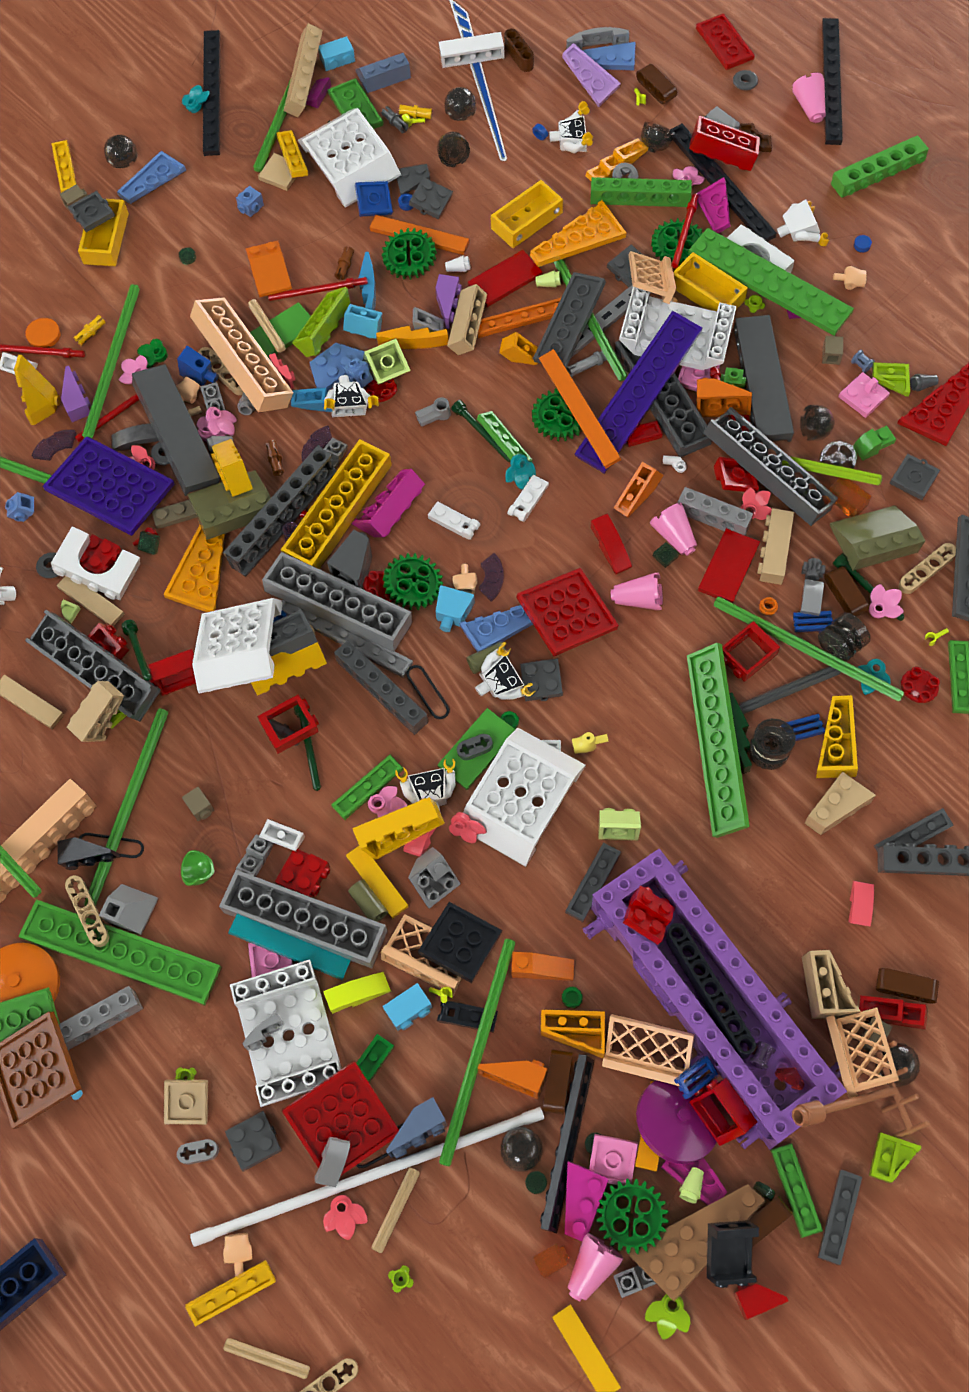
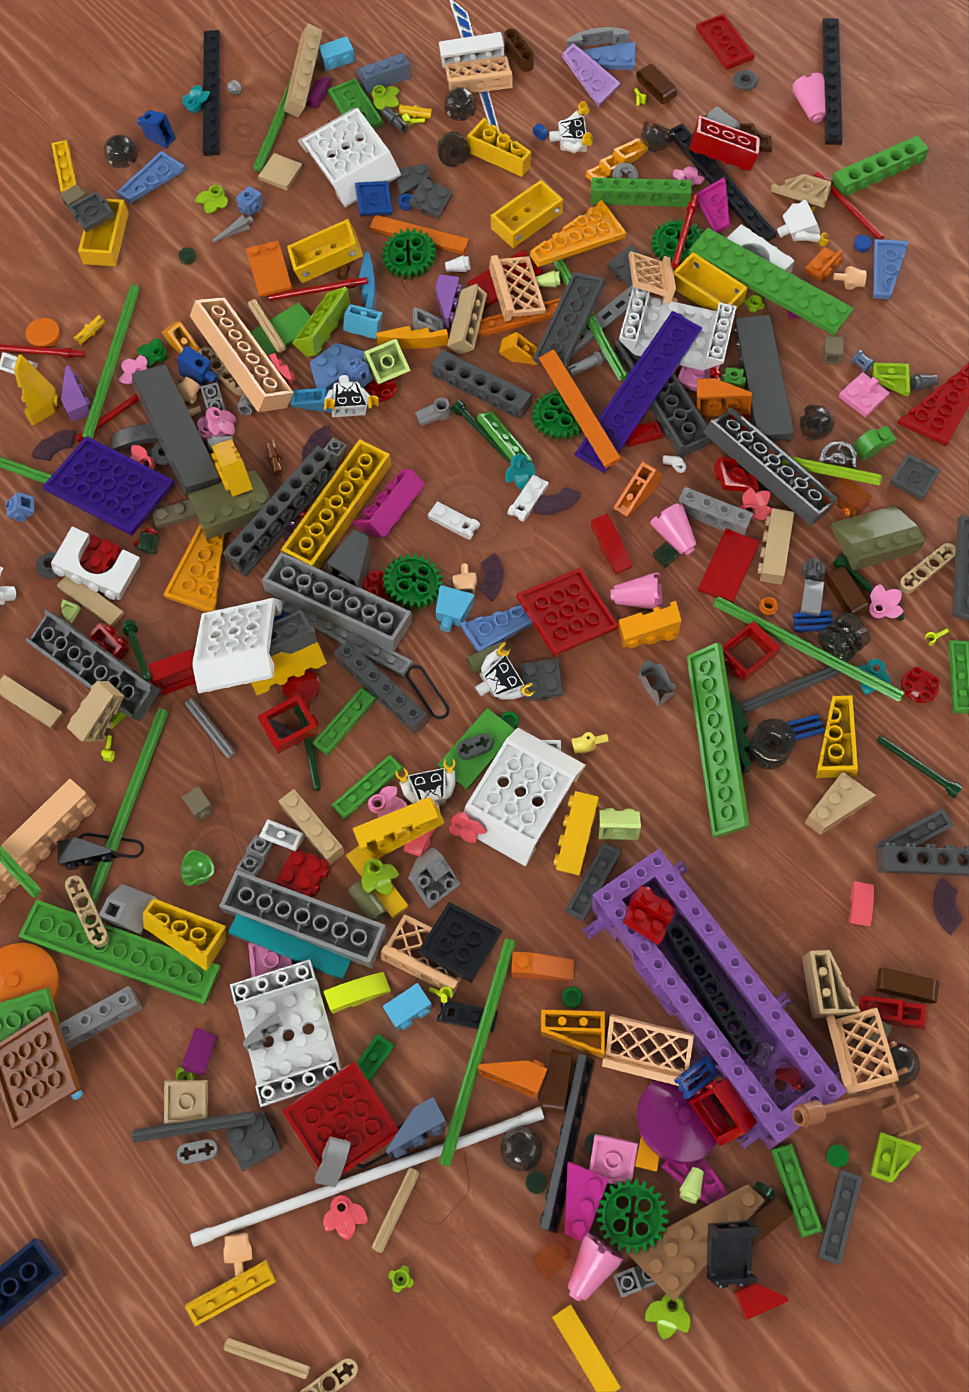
yellow tile [276,130,308,178] -> none
none -> neon yellow hand [101,735,115,762]
none -> dark grey axle [131,1111,257,1143]
none -> blue torso [137,110,176,148]
none -> yellow wedge [143,898,226,971]
none -> light orange slope [161,321,200,354]
none -> magenta slope [183,1027,217,1075]
none -> light grey axle [185,698,235,759]
none -> lime plate [195,185,228,214]
none -> light grey piece [213,215,254,242]
none -> light grey hinge [227,80,241,95]
none -> tan brick [279,789,345,865]
none -> red dish [282,669,320,701]
none -> yellow piece [287,219,363,283]
none -> bright green tile [312,687,377,756]
none -> lime plate [361,859,399,895]
none -> lime plate [372,85,400,111]
none -> dark grey brick [431,350,532,419]
none -> light nougat fence [445,56,513,96]
none -> yellow wedge [466,118,531,177]
none -> light nougat fence [489,255,546,321]
none -> clear purple tile [533,487,581,515]
none -> yellow wedge [553,791,600,876]
none -> light orange wedge [618,601,682,648]
none -> light grey piece [638,660,676,707]
none -> tan wing [771,174,831,208]
none -> orange bracket [804,247,843,282]
none -> red bar [814,171,884,240]
none -> green tile [826,1145,849,1168]
none -> medium blue wing [873,239,909,300]
none -> dark green piece [877,736,963,799]
none -> tile [933,878,964,935]

